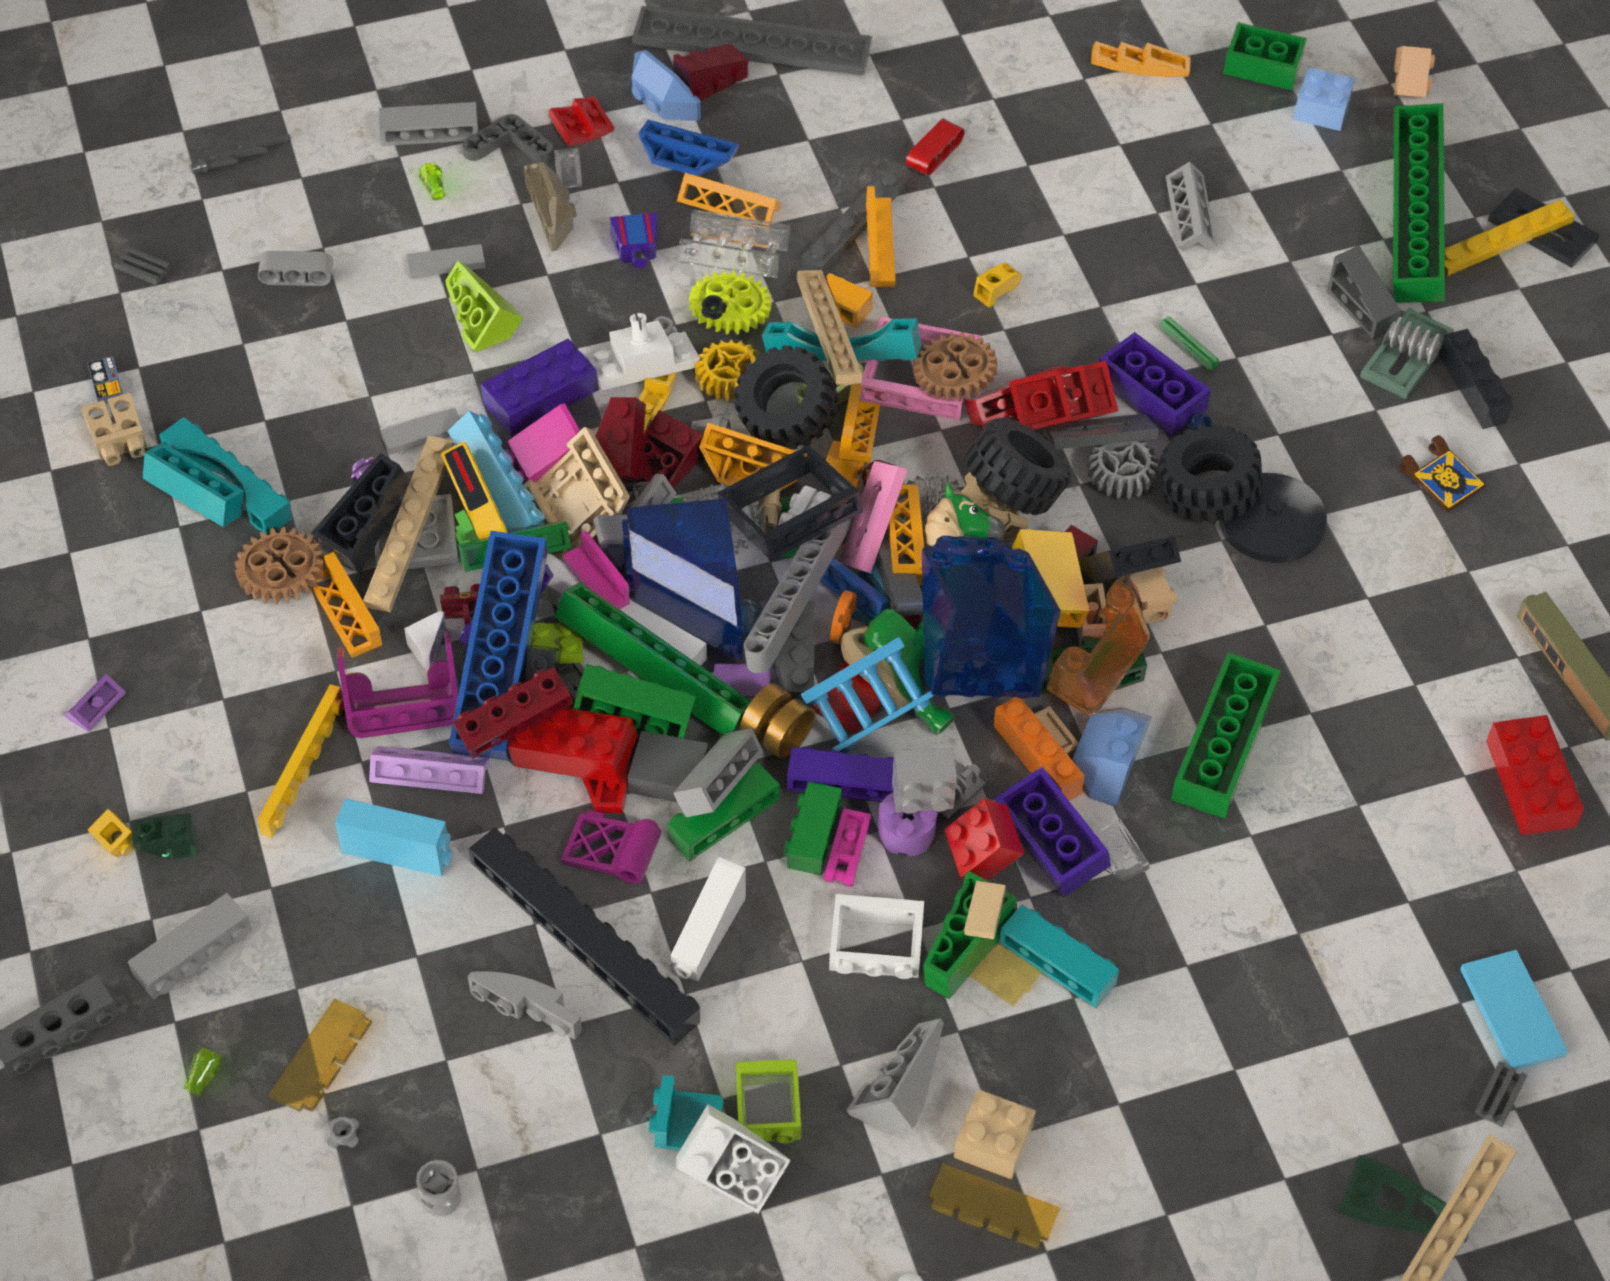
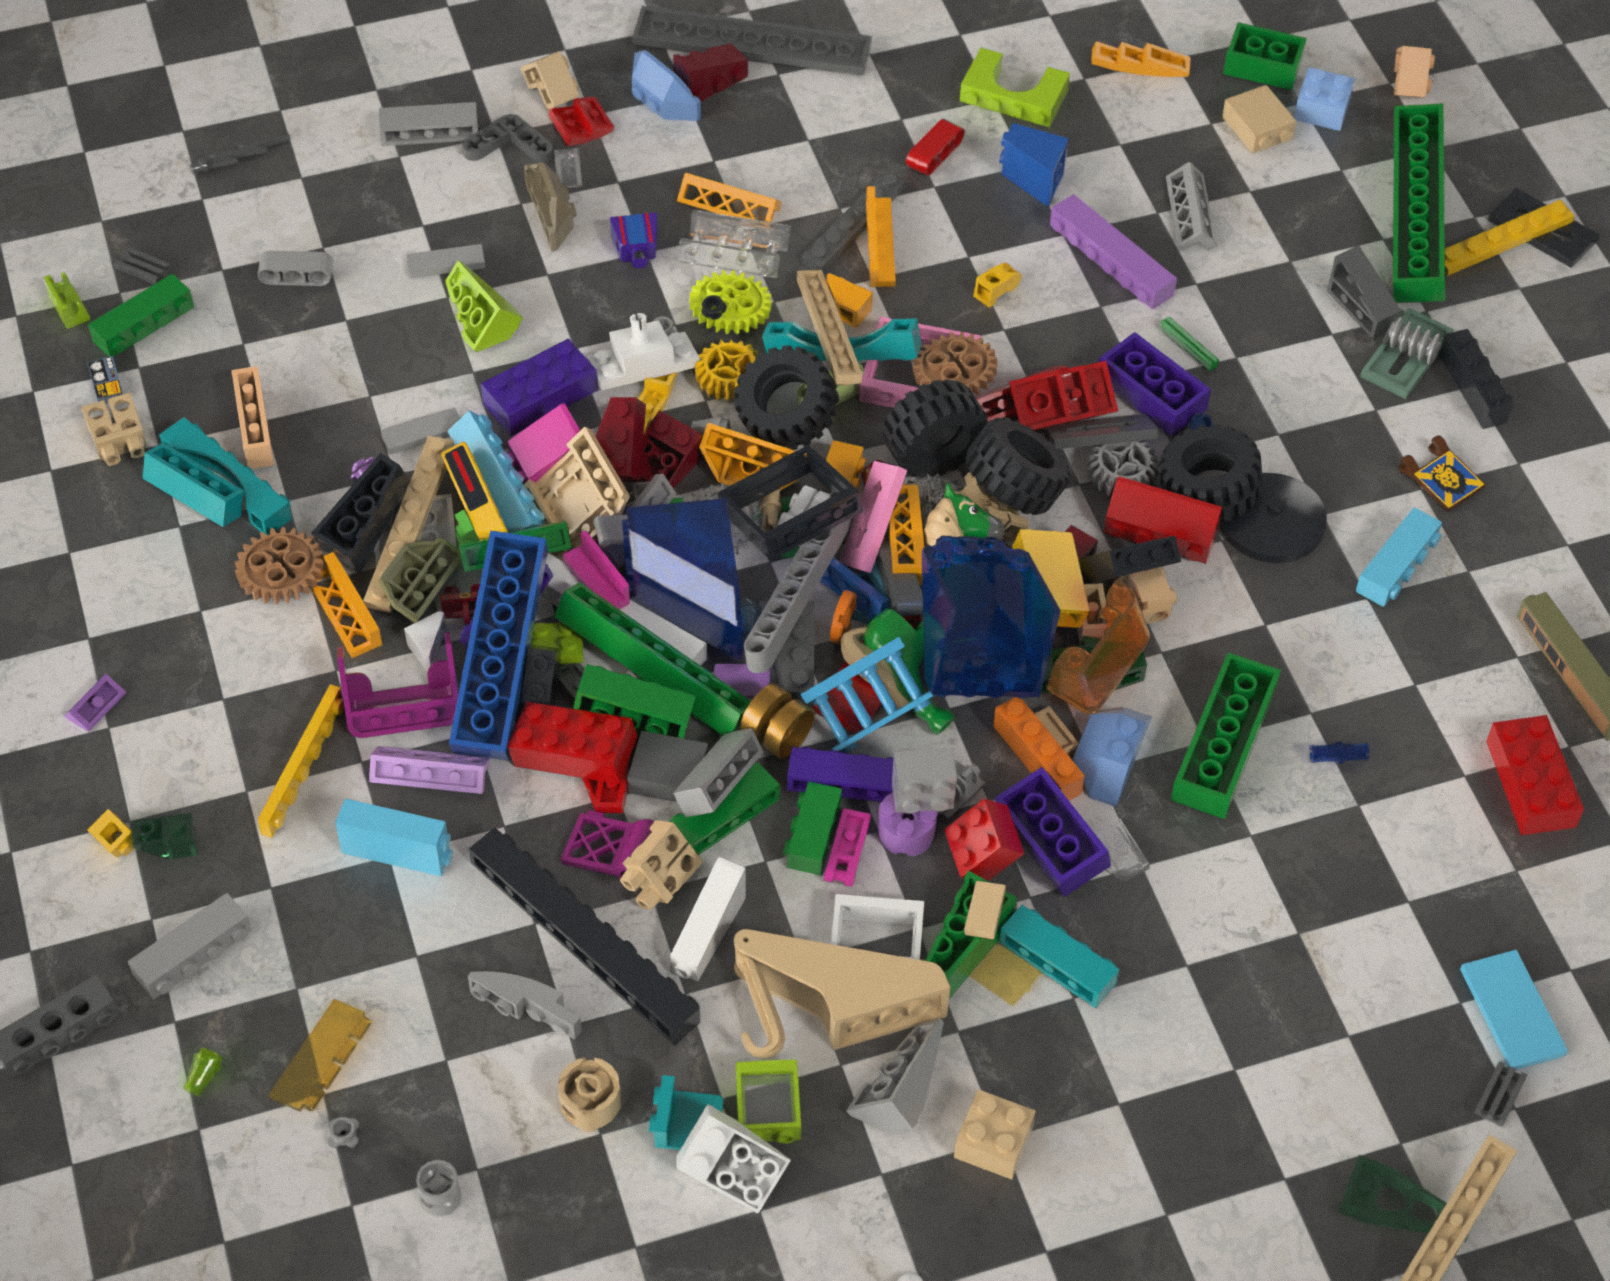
clear neon green cone [418,162,446,200] -> none
dark red brick [453,667,573,759] -> none
blue wedge [639,119,739,176] -> none
light orange fence [839,384,880,463] -> none
clear yellow windscreen [929,1164,1060,1249] -> none
none -> lime hinge [44,272,91,329]
none -> green brick [88,273,194,357]
none -> light nougat brick [231,366,275,469]
none -> olive wedge [378,538,461,623]
none -> tan brick [520,51,579,109]
none -> tan brick [558,1058,621,1132]
none -> tan hips [620,820,703,910]
none -> tan piece [734,929,950,1059]
none -> black tyre [883,379,988,478]
none -> lime arch [960,47,1070,127]
none -> blue slope [999,123,1069,206]
none -> medium lavender brick [1050,194,1177,310]
none -> red slope [1103,476,1222,564]
none -> tan brick [1222,85,1297,153]
none -> clear blue pin [1309,741,1369,764]
none -> medium azure brick [1355,507,1442,607]

